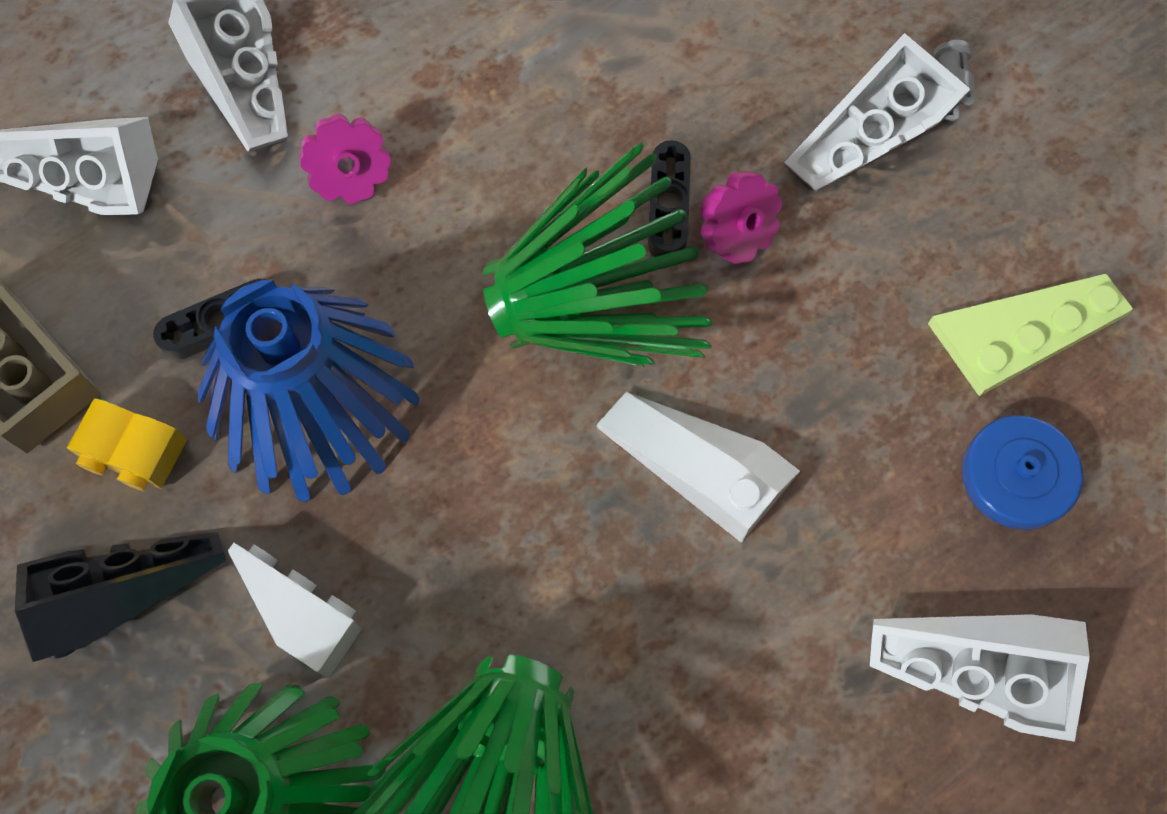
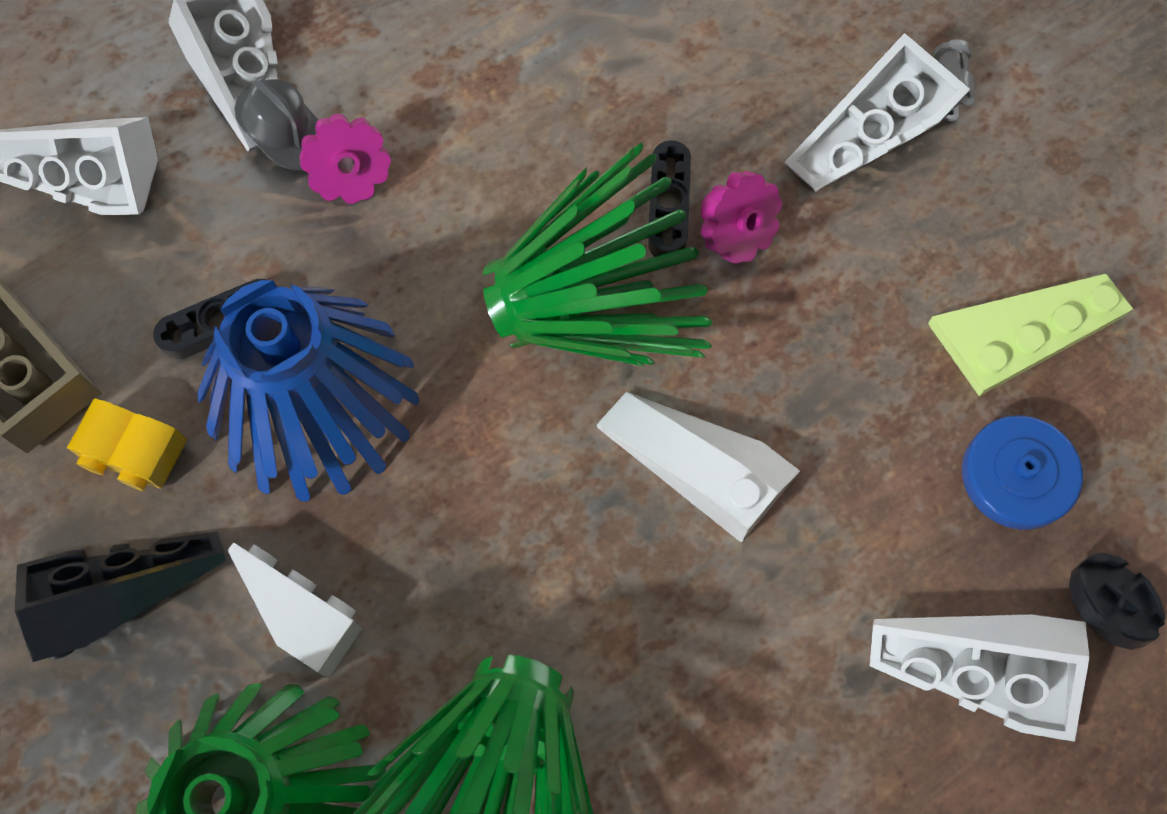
none -> dark grey piece [234,77,319,170]
none -> black tile [1069,553,1165,650]

